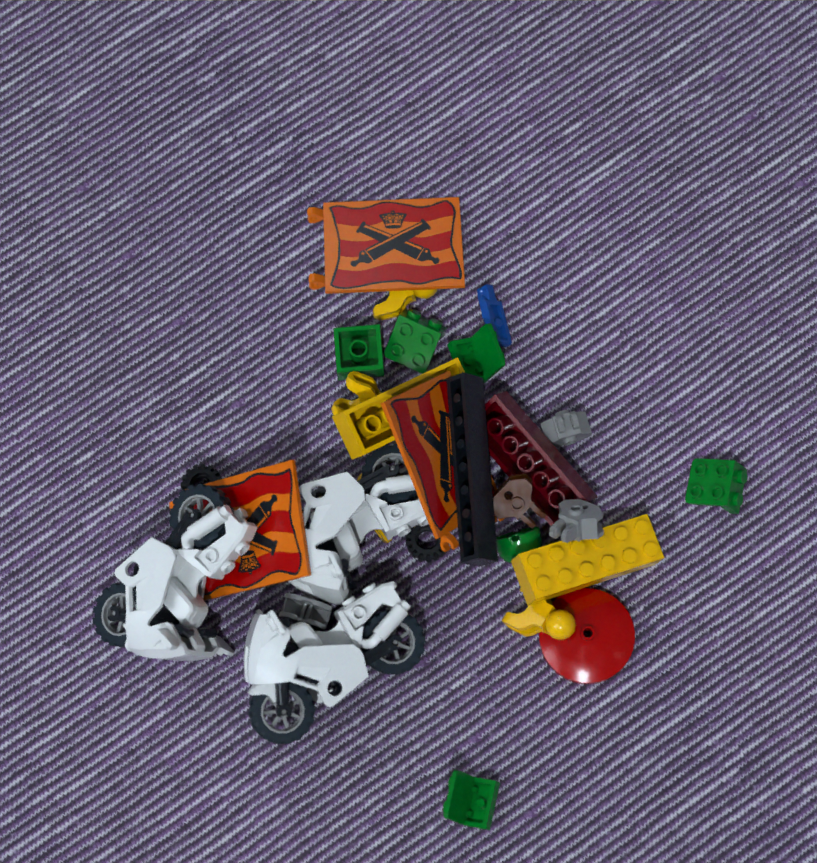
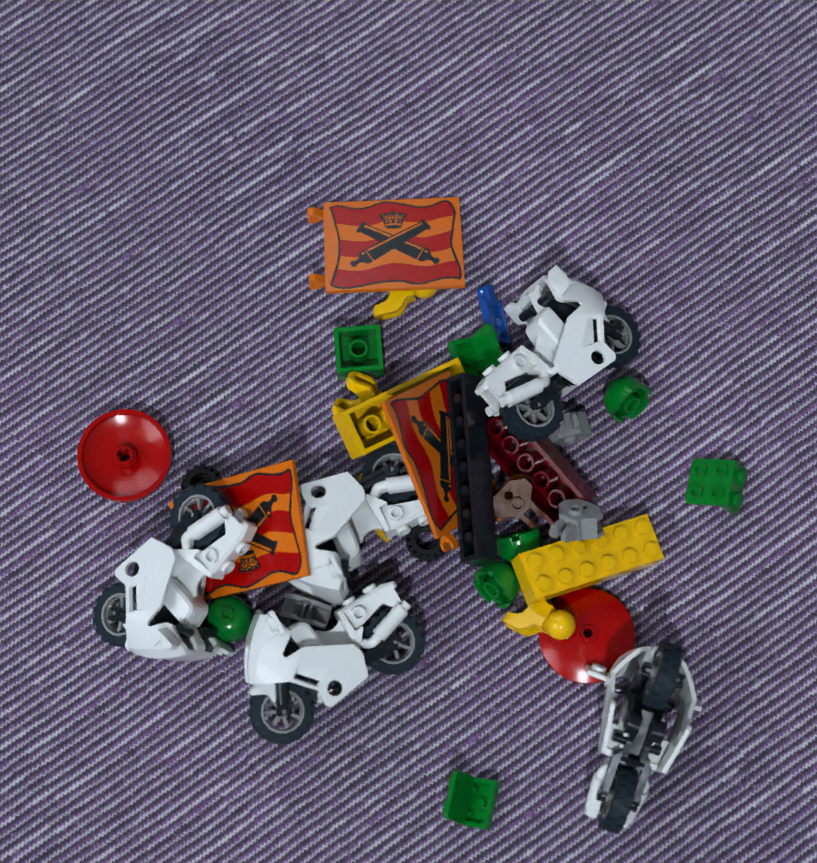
green bracket [384,309,447,374] -> none
none -> red dish [77,409,172,503]
none -> green cylinder [205,595,253,643]
none -> green cylinder [473,561,520,608]
none -> white piece [474,265,641,443]
none -> piece [585,641,702,834]
none -> green cylinder [604,376,651,423]

